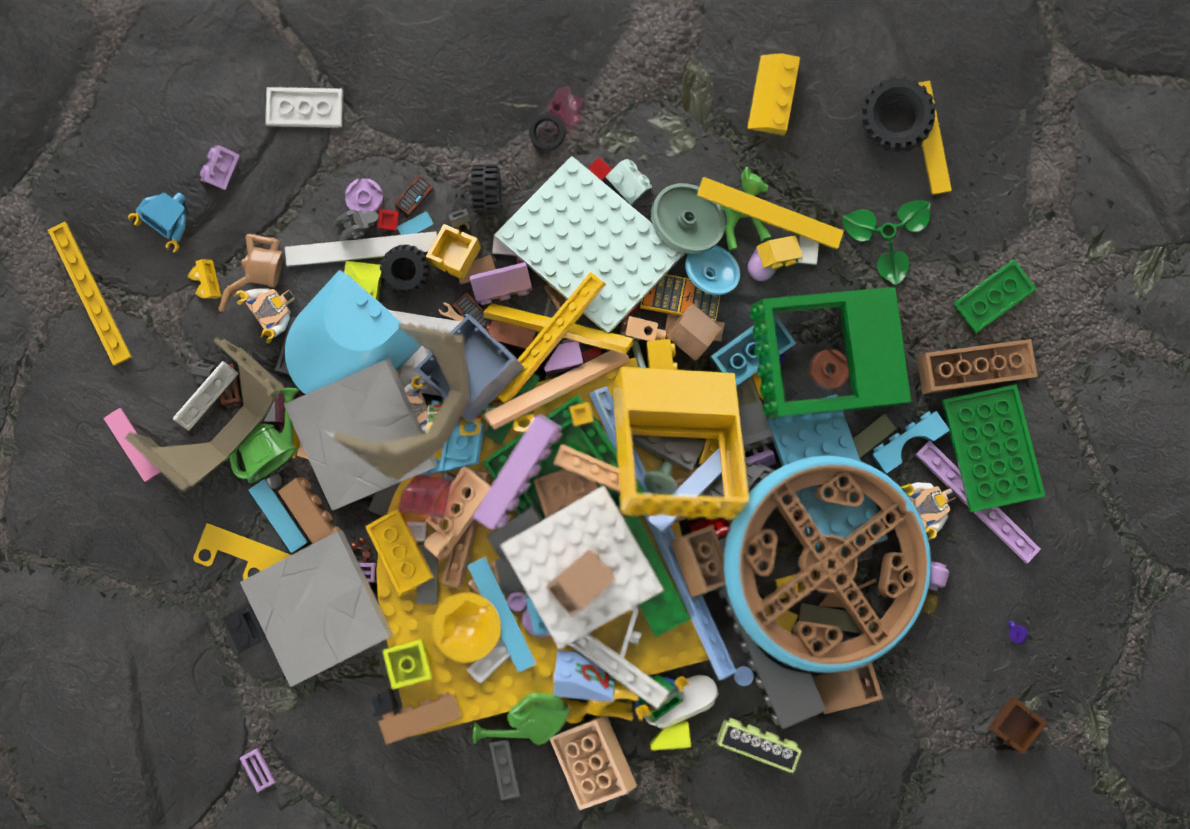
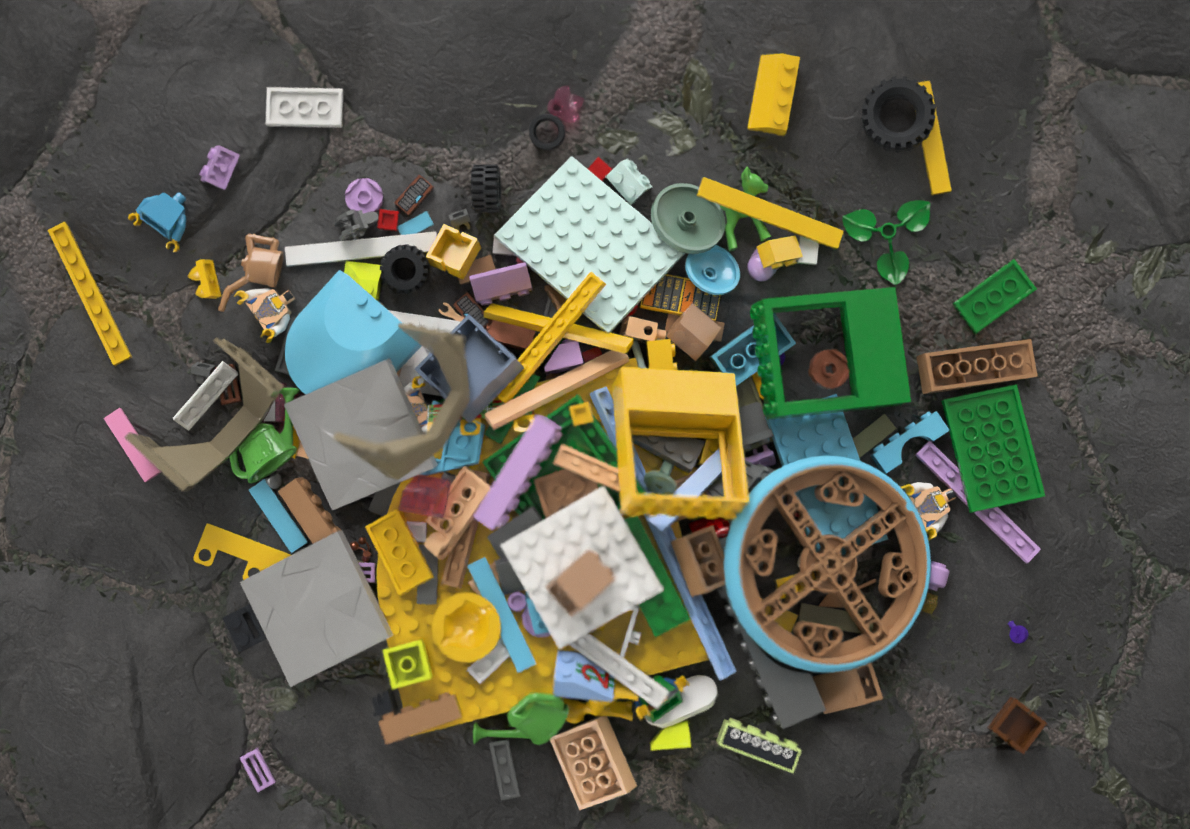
light blue tile [734,666,754,686] -> none

